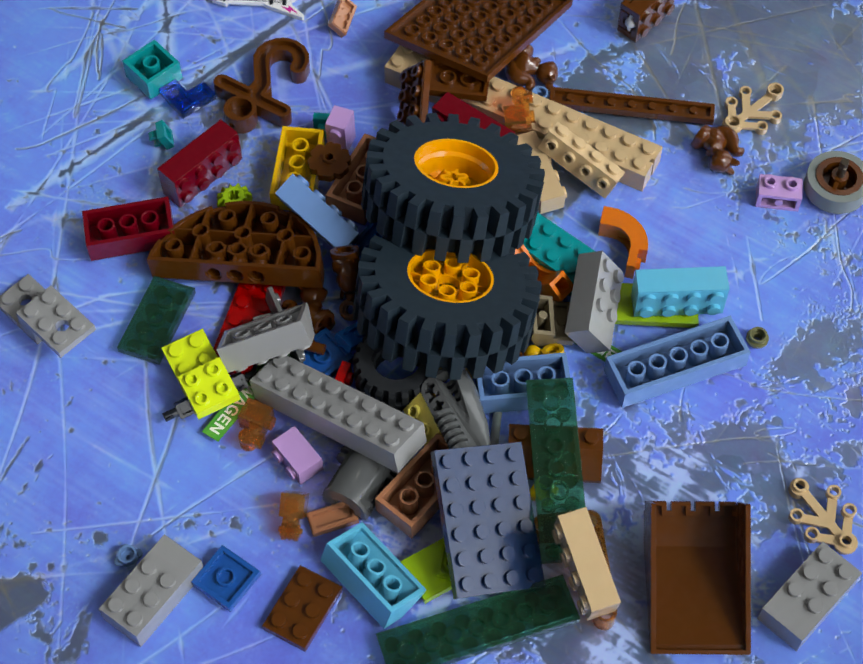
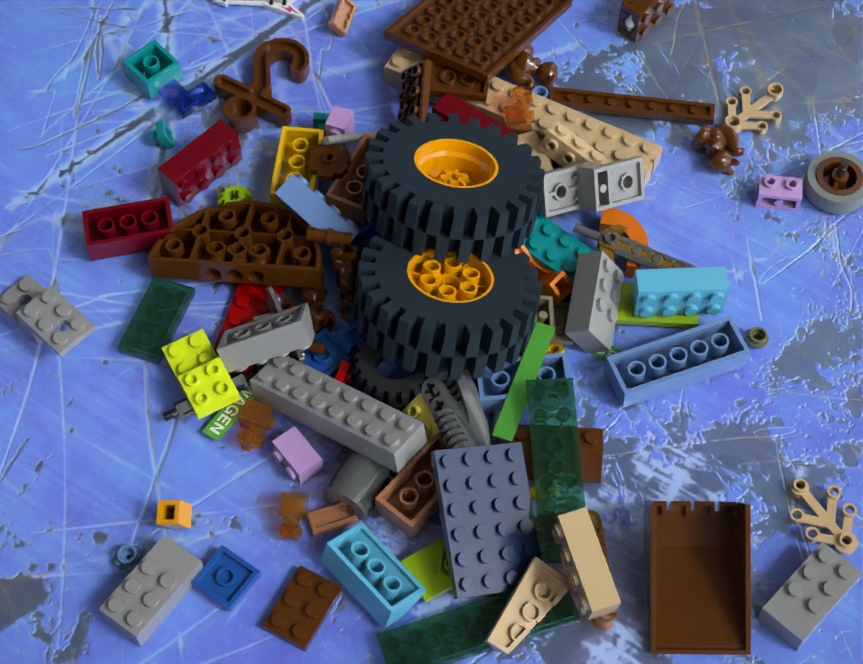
none -> light orange brick [156,500,192,529]
none -> reddish brown pin [306,226,353,247]
none -> light grey bar [322,130,379,145]
none -> tan wing [484,557,571,655]
none -> bright green sticker [492,322,556,441]
none -> light grey bracket [540,156,645,218]
none -> dark grey sword [573,223,696,269]

